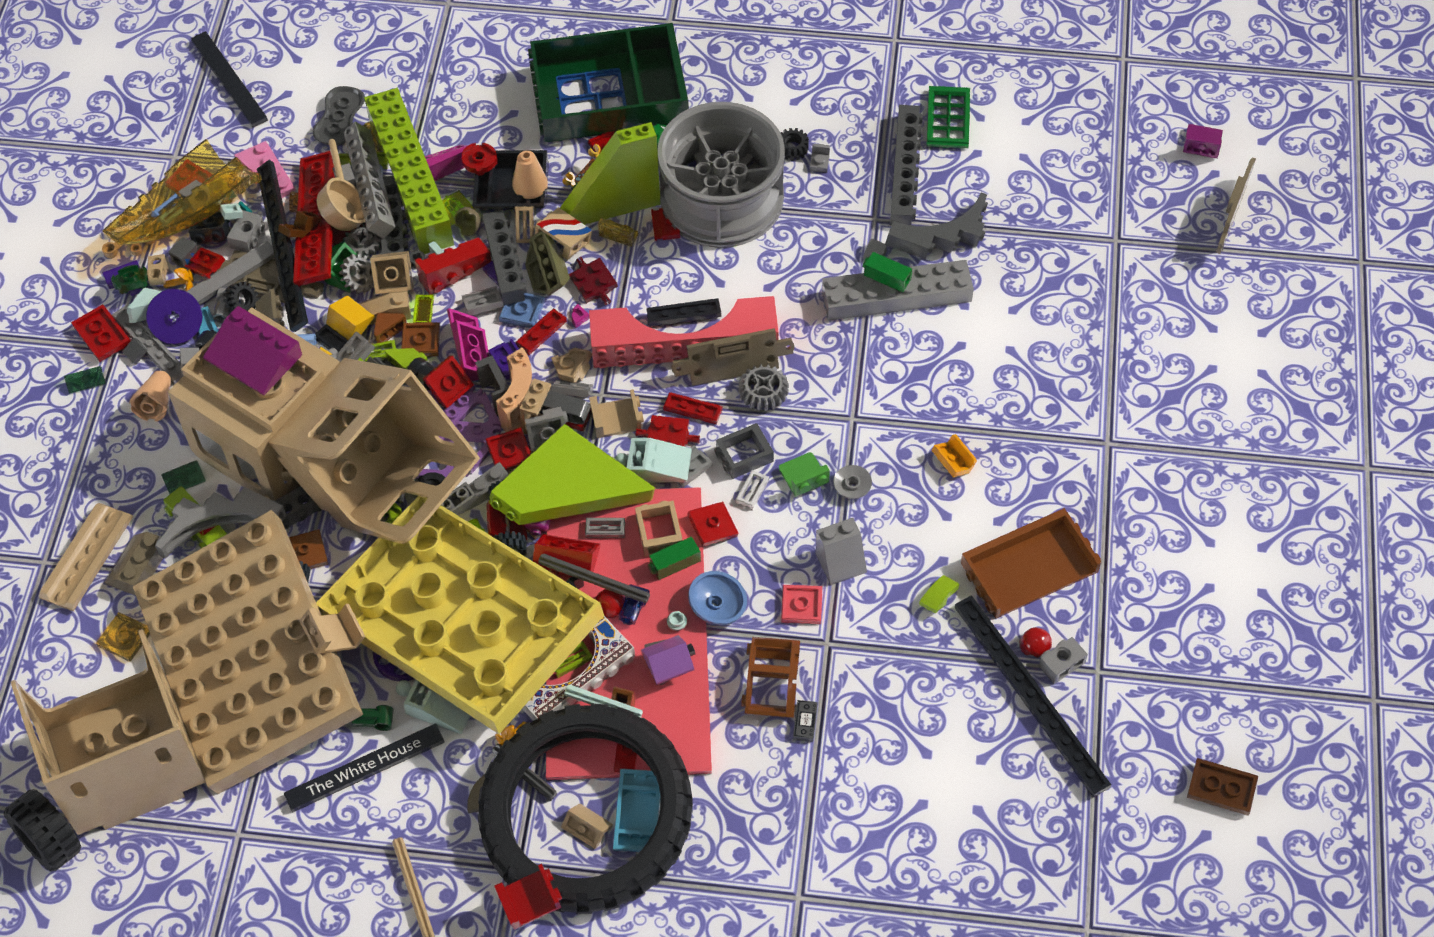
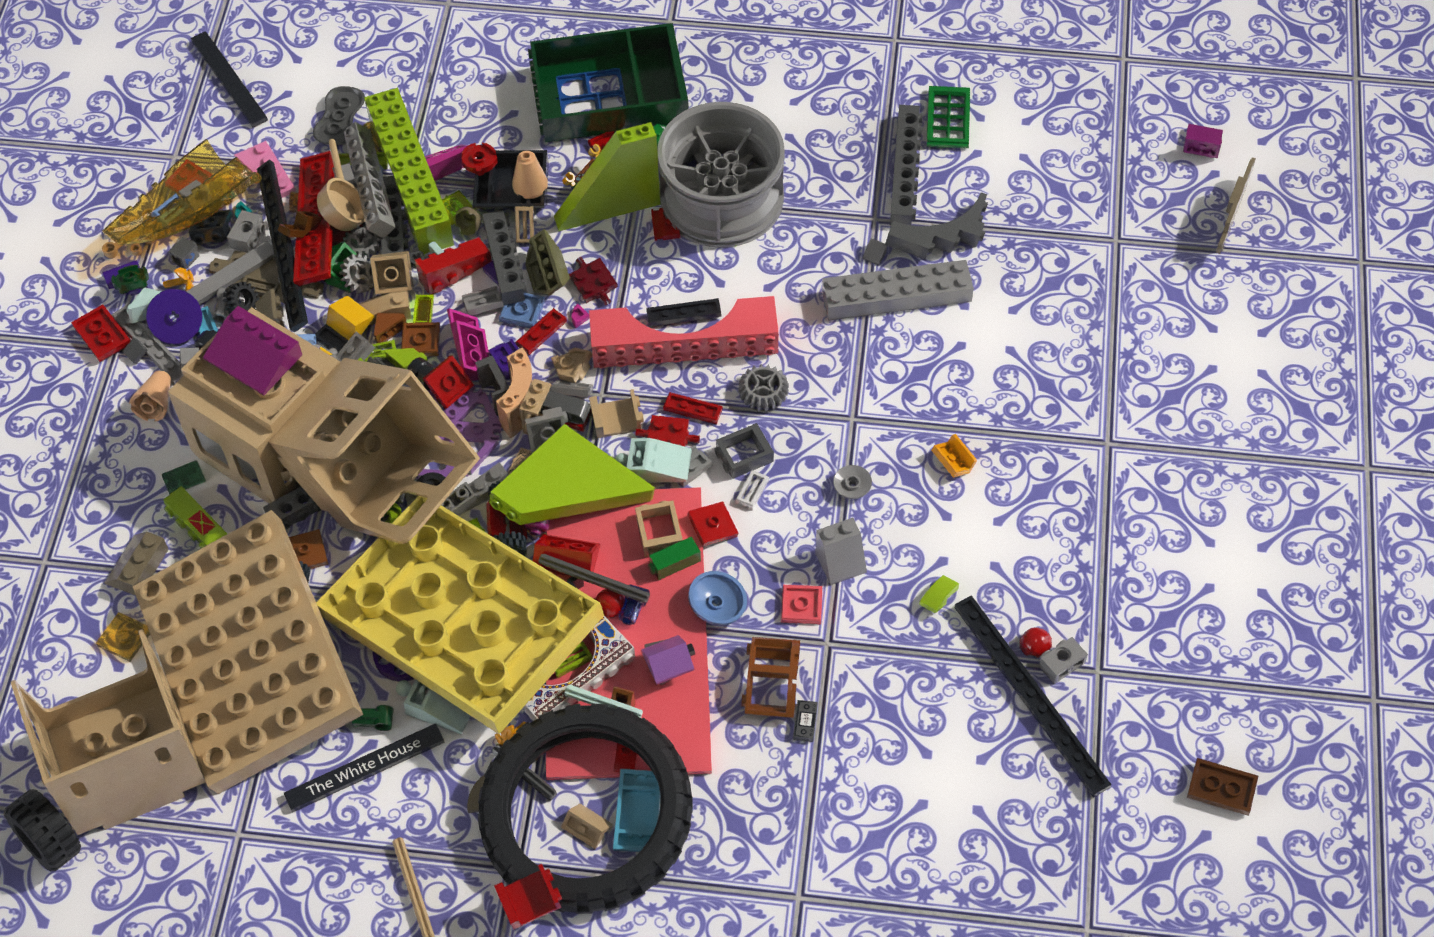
tan plate [39,503,133,612] -> none
clear green slope [64,366,106,394] -> none
tan leg [147,254,169,286] -> none
light grey arch [155,487,286,558] -> none
red plate [184,247,226,279] -> none
light aqua plate [220,203,243,220] -> none
tan panel [299,604,365,654] -> none
red plate [485,428,531,471] -> none
panel [534,207,592,260] -> none
light grey tile [585,518,625,538] -> none
clear yellow bracket [598,218,639,247] -> none
light aqua plate [667,611,687,631] -> none
dark tan piece [671,328,795,386] -> none
bright green bracket [779,452,830,497] -> none
black tyre [780,128,809,161] -> none
light grey bracket [810,144,830,173] -> none
green brick [862,252,912,292] -> none
dark orange panel [961,508,1101,619] -> none

